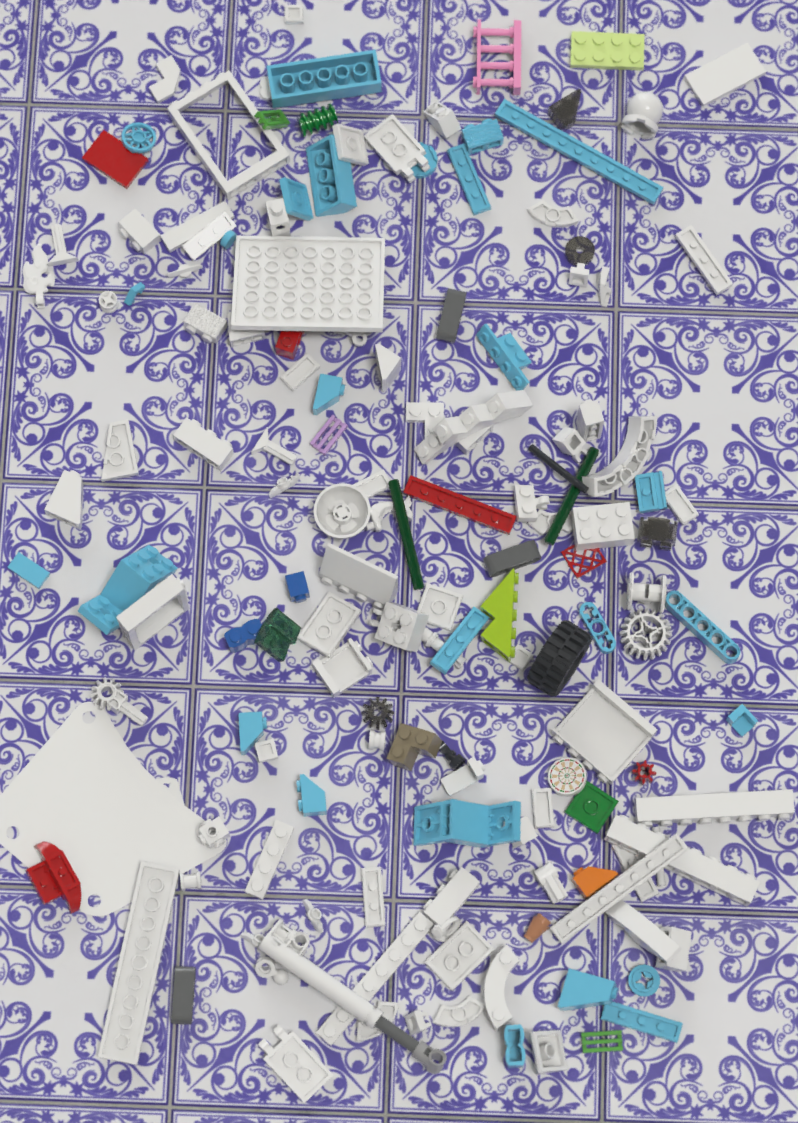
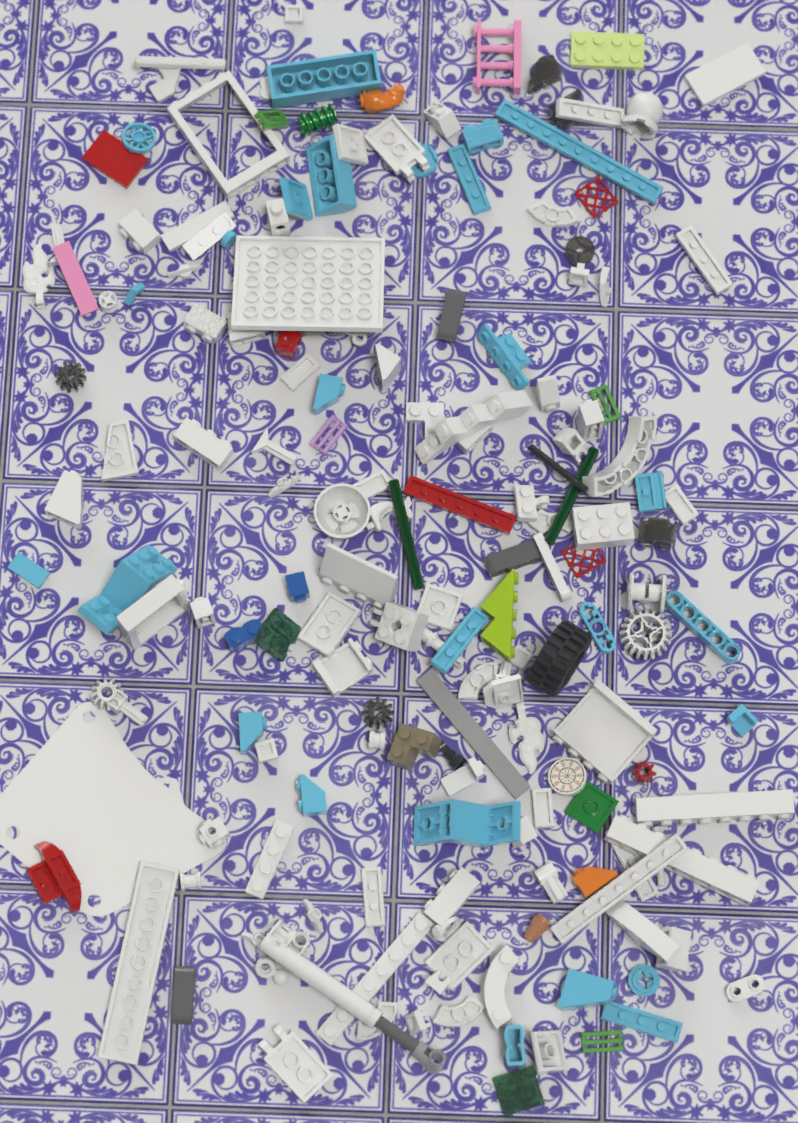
none -> bright pink tile [52,241,99,316]
none -> clear smoke gear [54,360,87,393]
none -> white axle [135,56,226,70]
none -> white slope [190,597,216,629]
none -> orange animal [360,82,405,113]
none -> light grey tile [416,669,531,800]
none -> white tile [425,970,451,995]
none -> white tile [458,662,498,700]
none -> white piece [482,661,524,709]
none -> clear green slope [492,1065,545,1117]
none -> white piece [509,702,544,774]
none -> clear smoke slope [527,54,562,94]
none -> white beam [532,532,571,602]
none -> white slope [536,375,560,413]
none -> white plate [556,97,625,128]
none -> red window [574,176,618,219]
none -> bright green tile [589,384,621,426]
none -> white plate [726,974,765,1003]

